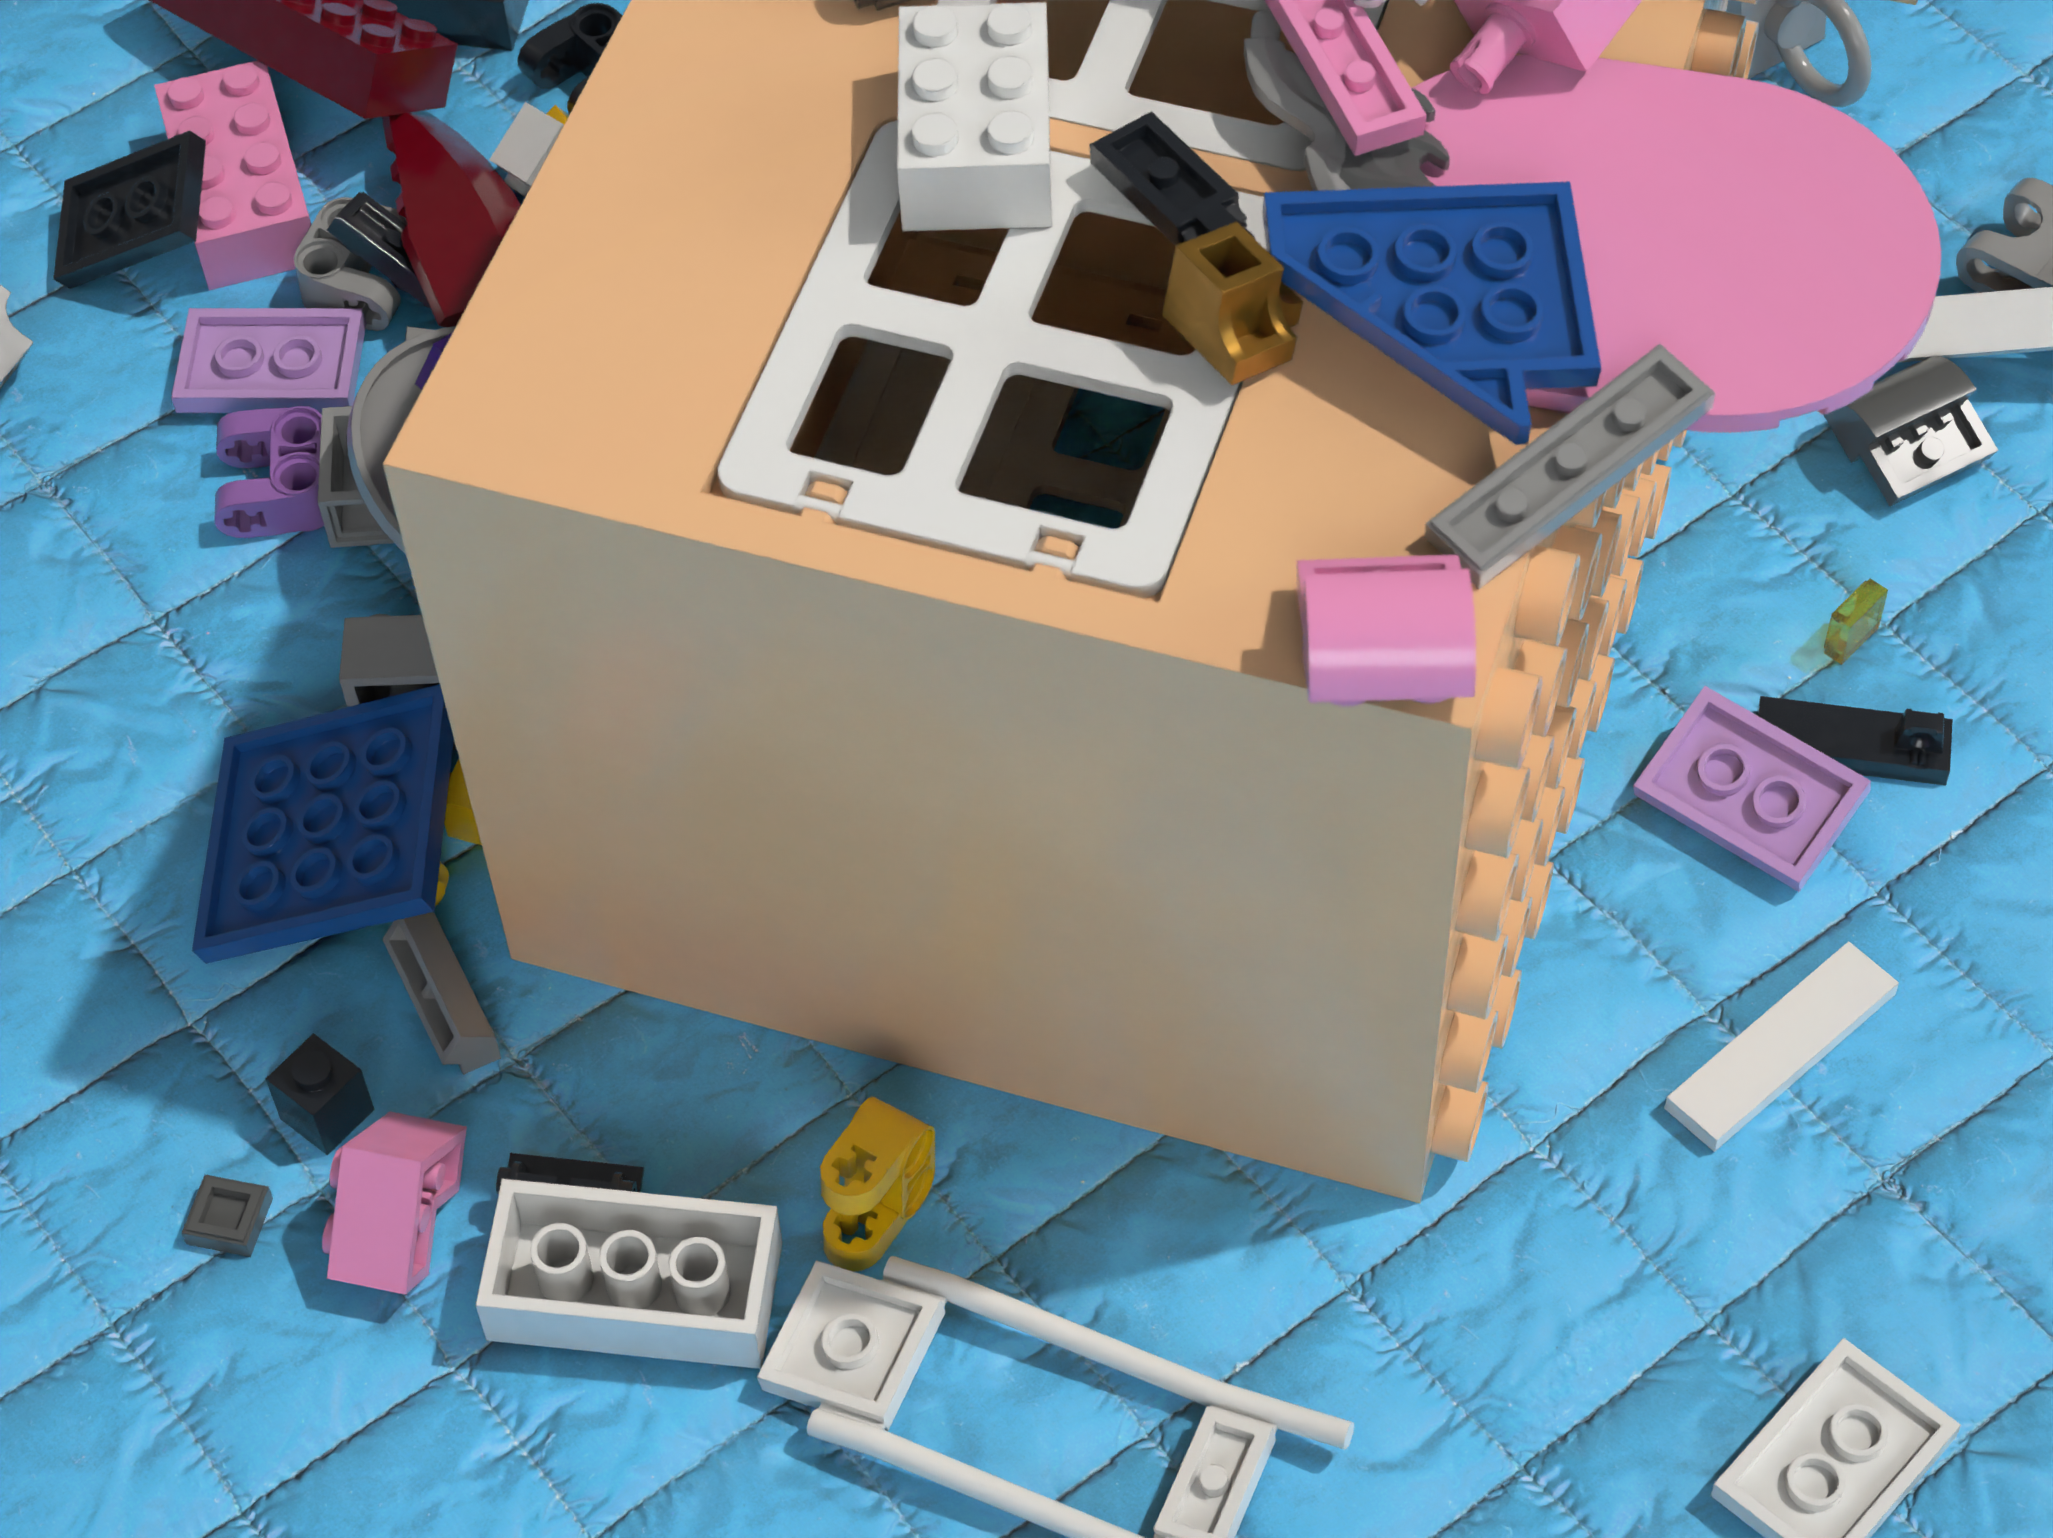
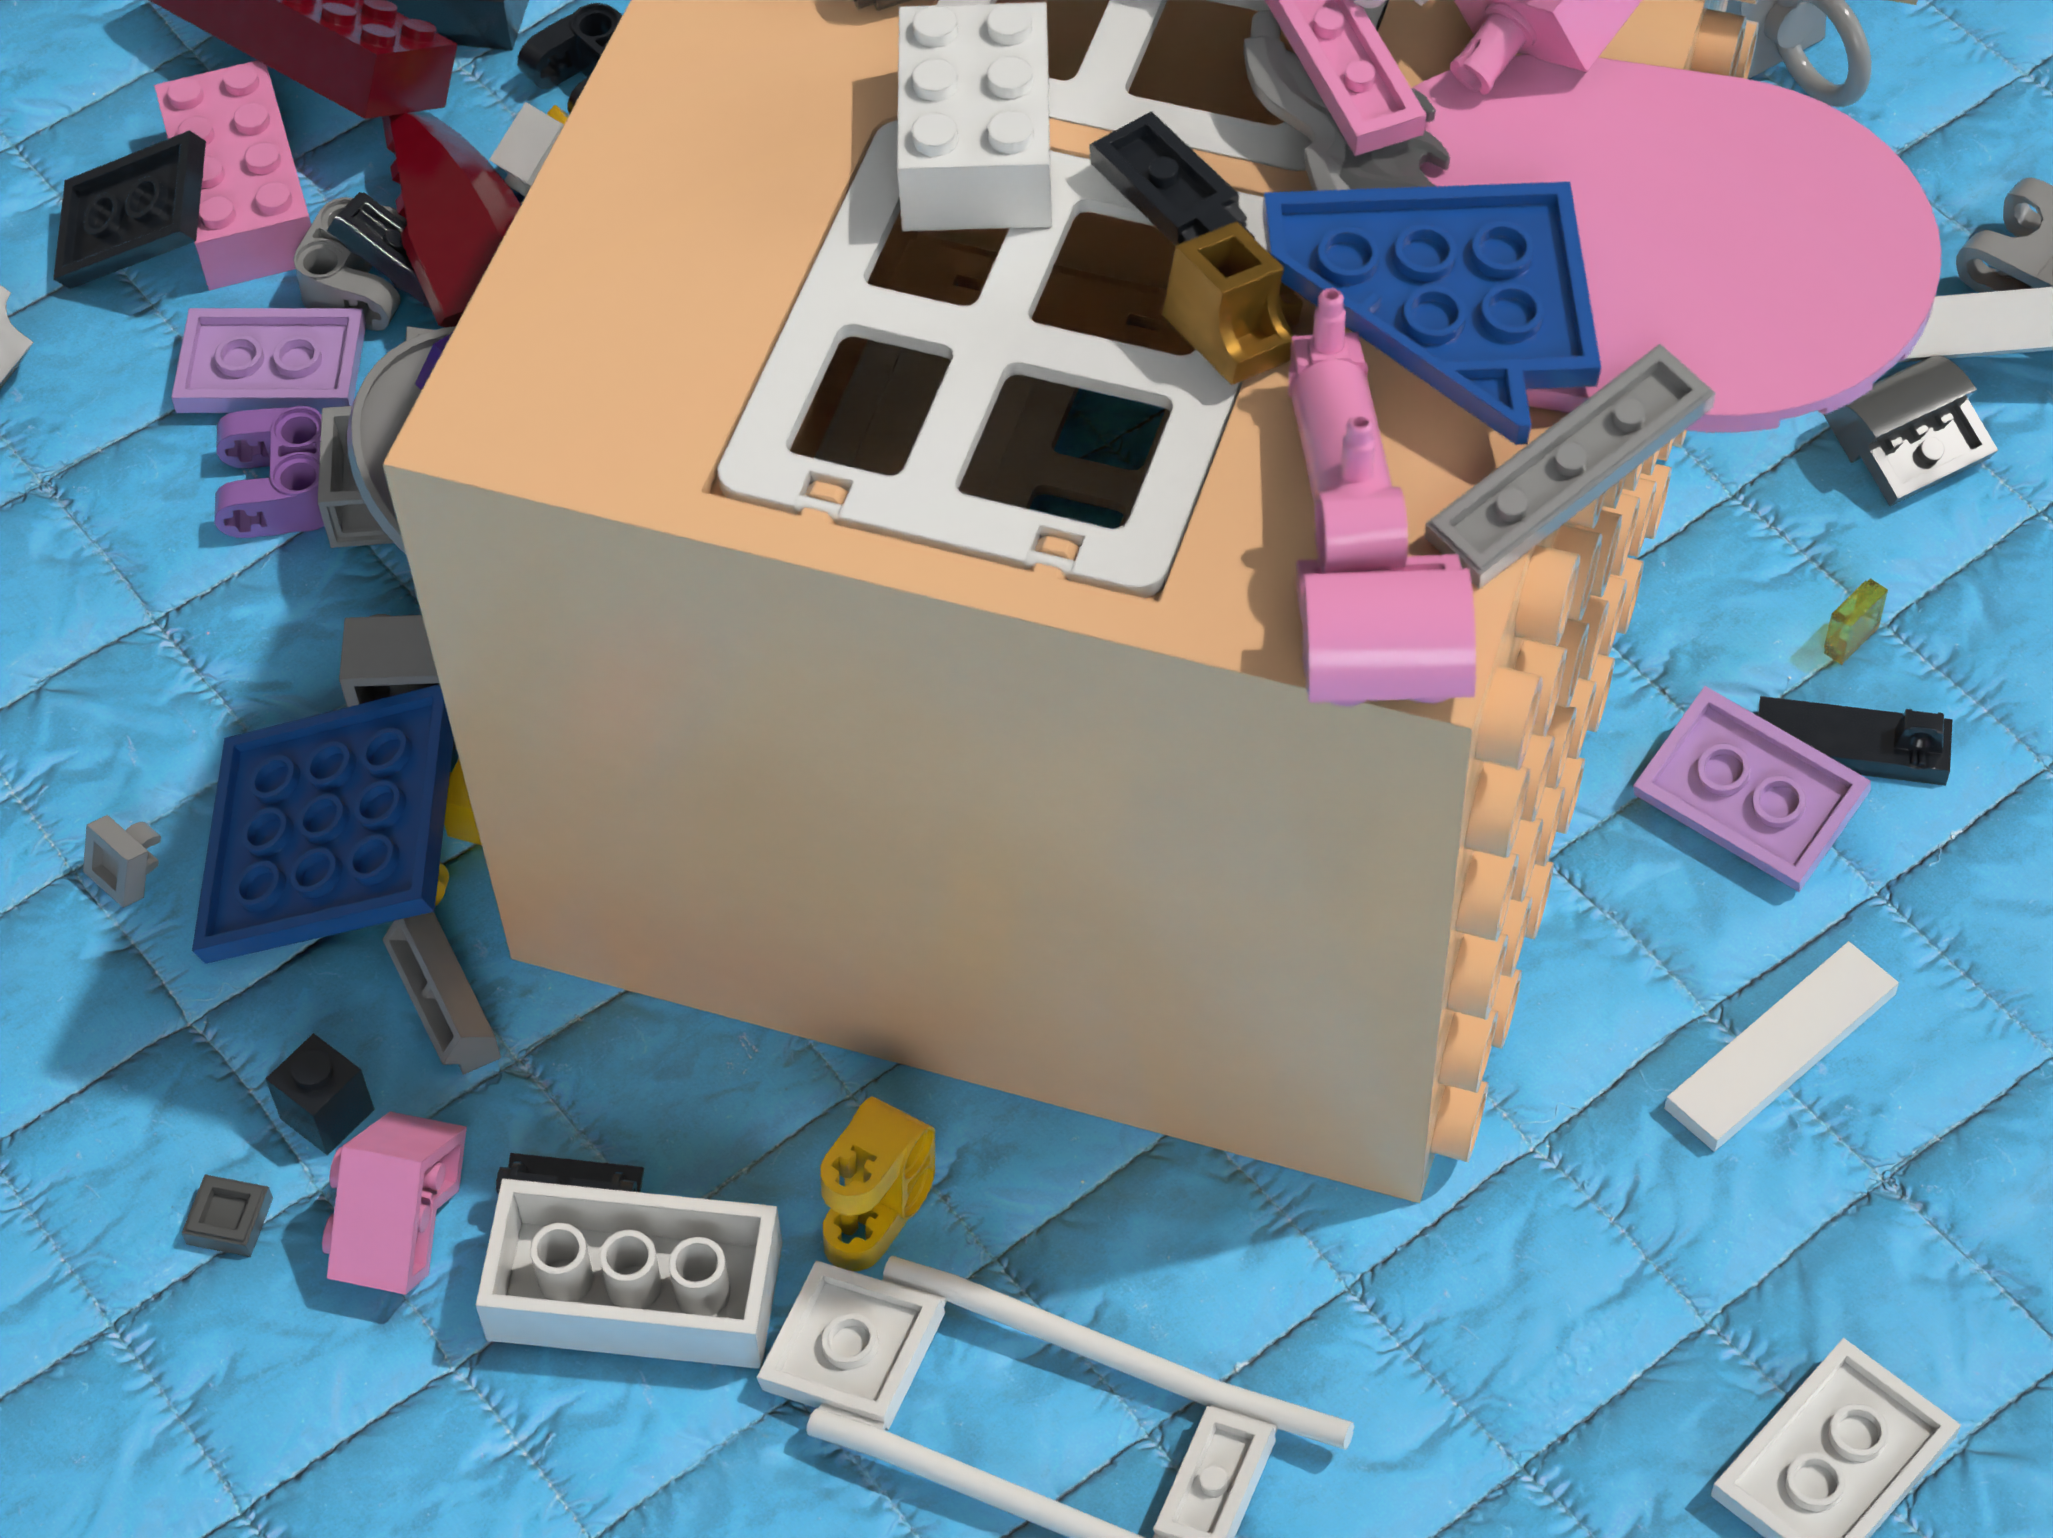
none -> light grey tile [83,815,161,908]
none -> bright pink piece [1288,289,1408,573]

